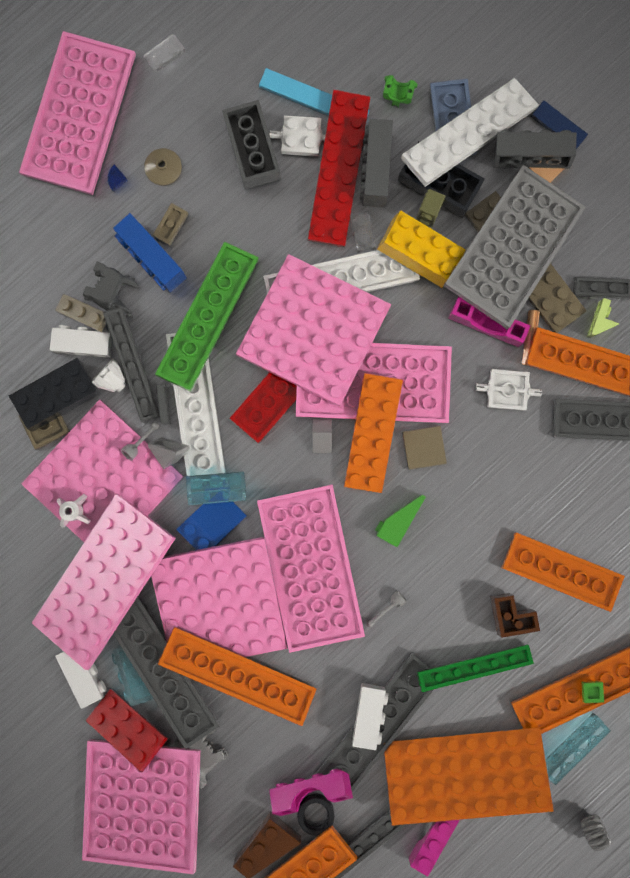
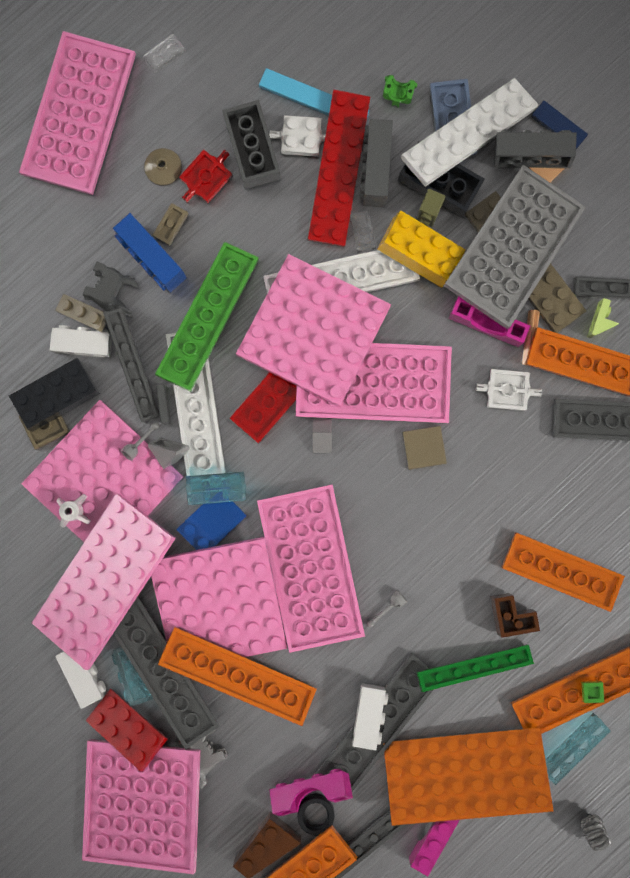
white brick [92,358,126,392] -> none
clear blue tile [108,164,128,192] -> none
orange plate [344,373,403,493] -> none
bright green slope [375,495,426,547] -> none
none -> red plate [179,149,233,203]

